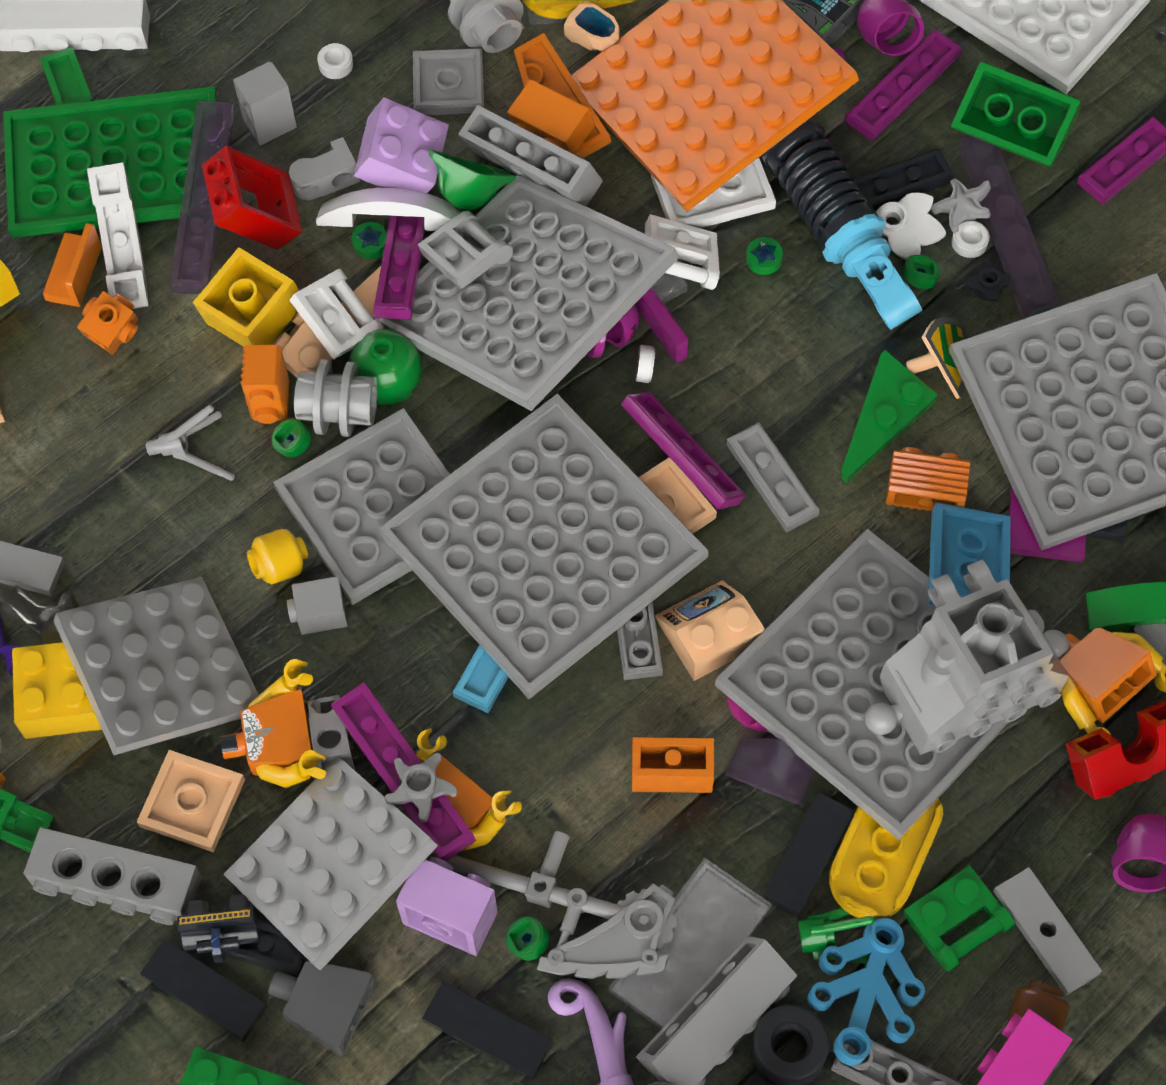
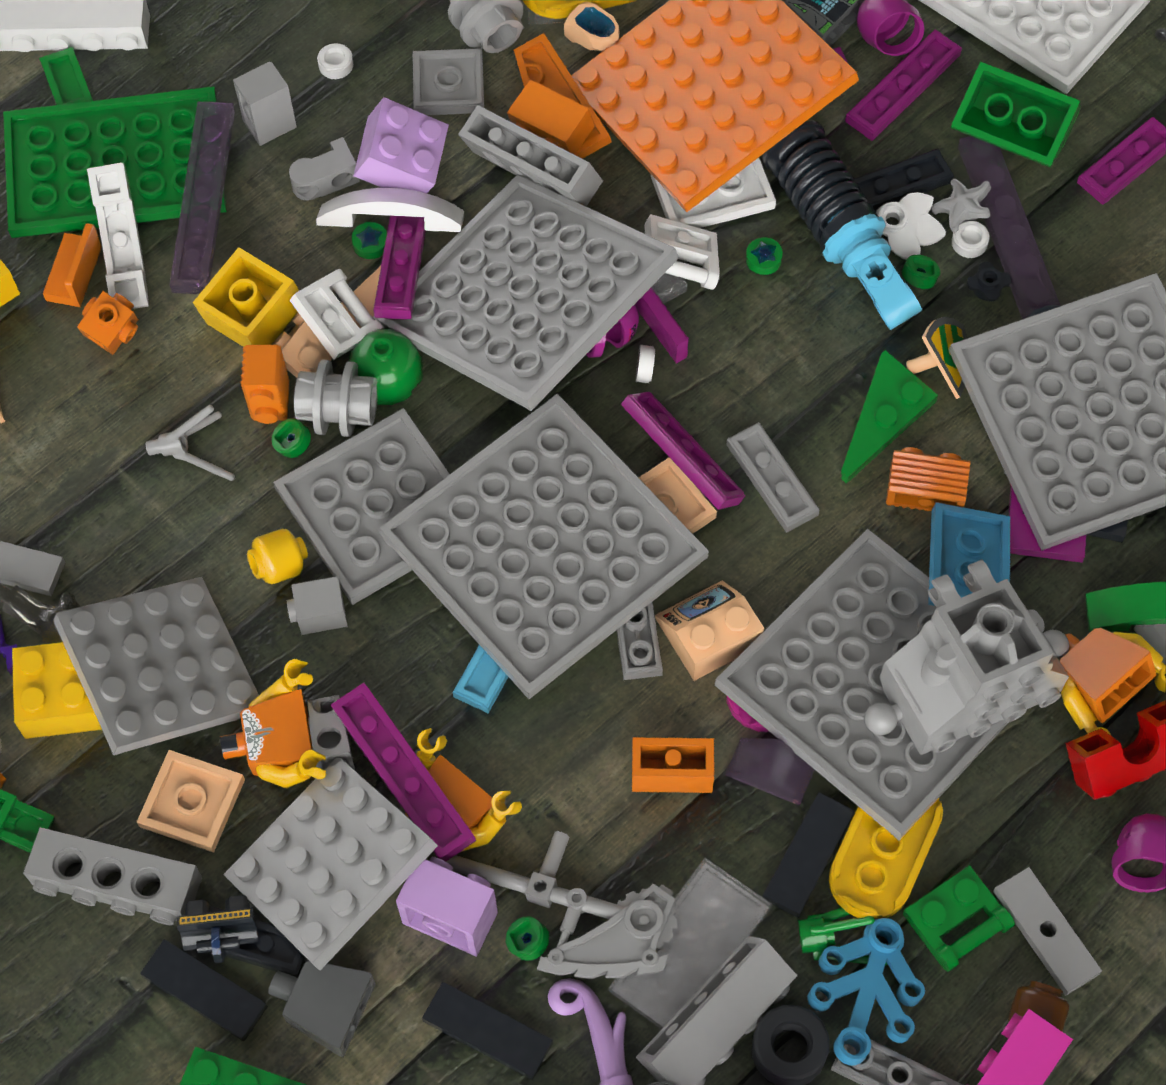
red window [202,146,303,250] -> none
light grey animal [385,753,457,822] -> none
light grey plate [417,211,513,289] -> none
green hat [429,149,516,211] -> none

